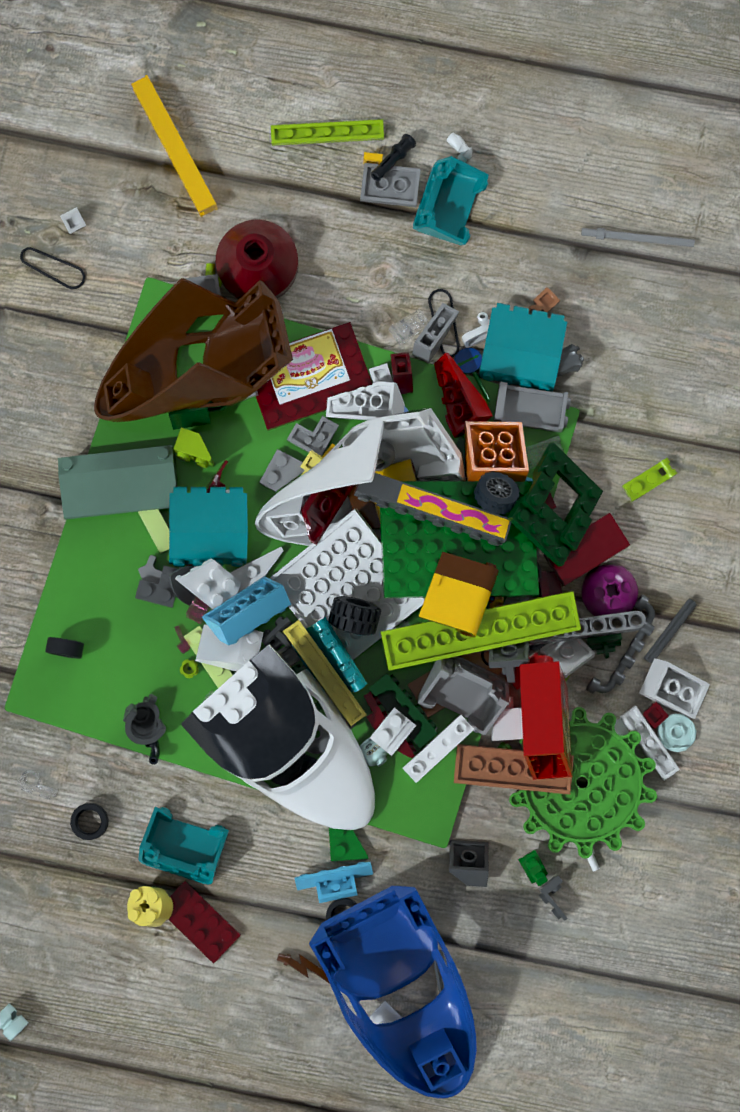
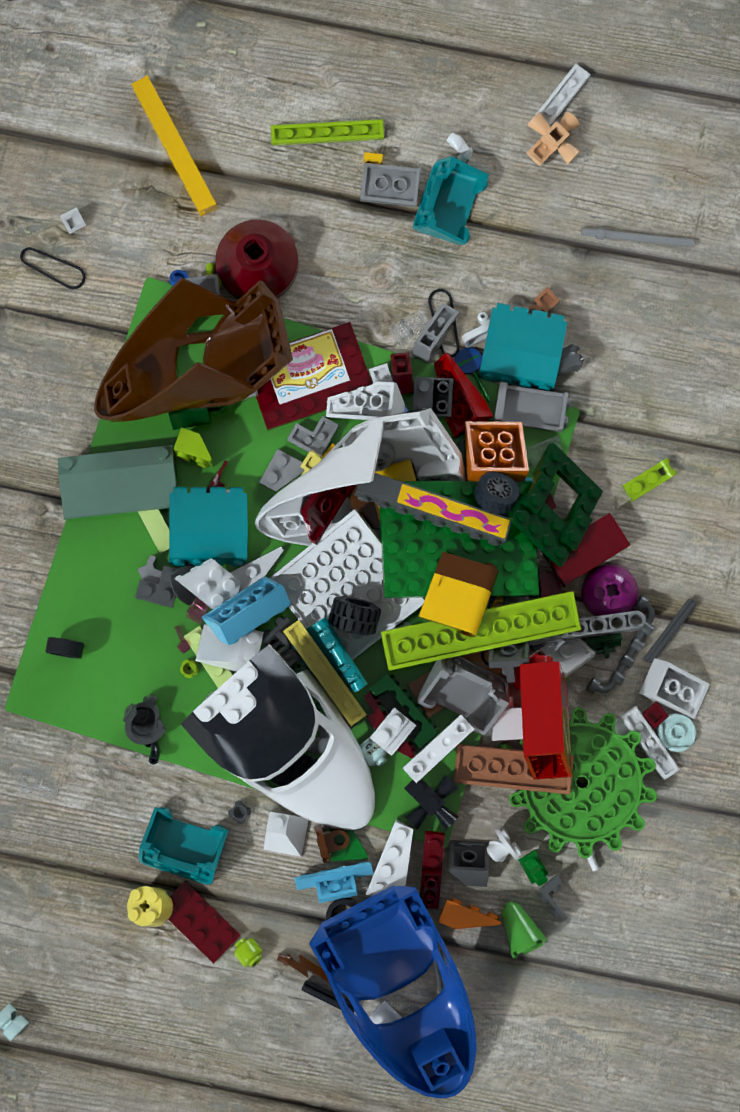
black tyre [70,803,109,840] -> none
black pin [370,134,416,182] -> none
none -> blue tile [170,270,189,286]
none -> dark grey plate [228,801,251,824]
none -> lime head [234,938,263,968]
none -> white slope [264,811,309,857]
none -> black axle [302,980,355,1013]
none -> reddish brown tile [314,824,349,863]
none -> white wedge [366,819,414,897]
none -> black brick [404,775,459,830]
none -> dark grey slope [413,377,453,419]
none -> dark red slope [420,831,445,909]
none -> orange slope [438,897,501,929]
none -> white plate [487,826,522,862]
none -> bright green cone [501,901,548,959]
none -> light nougat brick [526,112,580,167]
none -> white tile [532,64,591,127]

